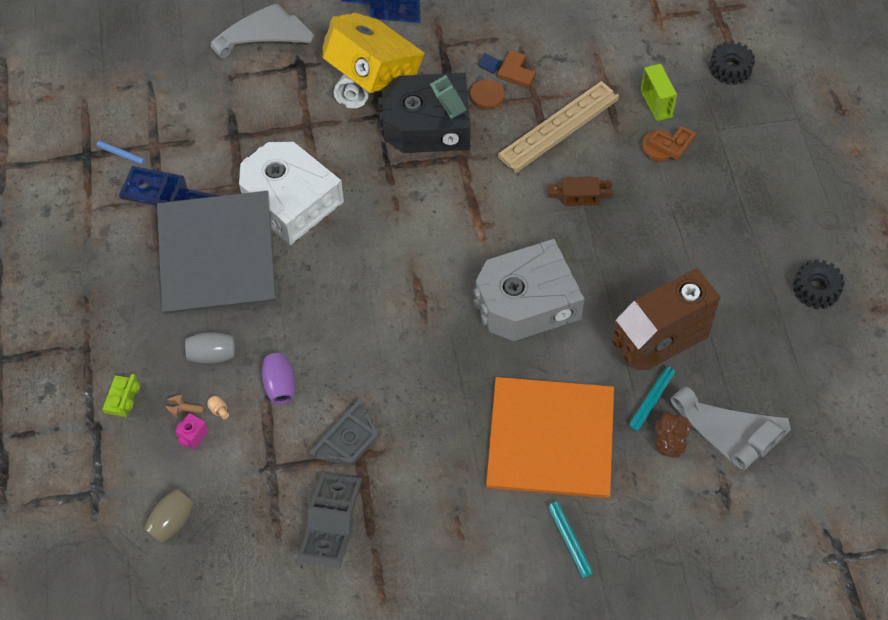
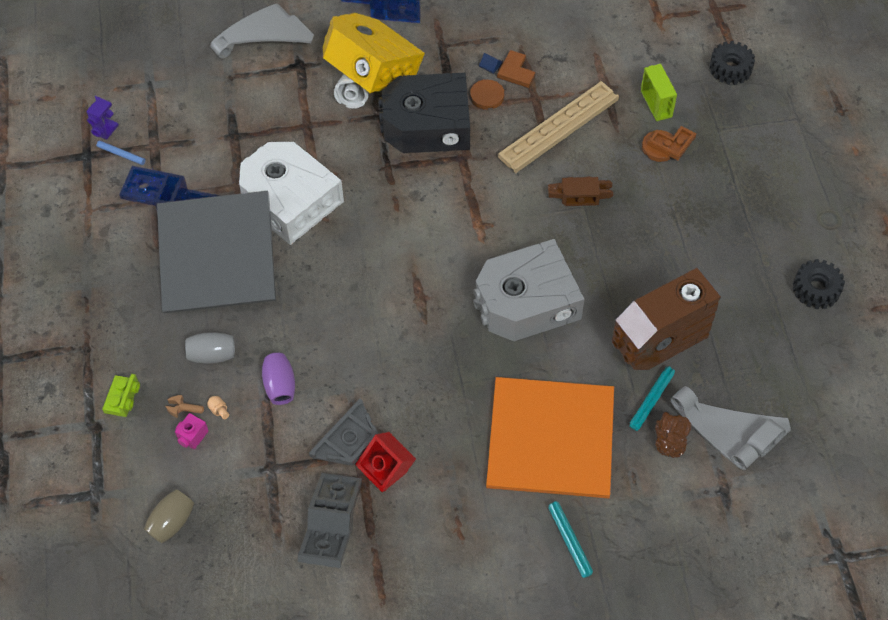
sand green window [430,75,467,119] -> none
none -> dark purple window [87,96,119,140]
none -> red slope [355,432,416,492]

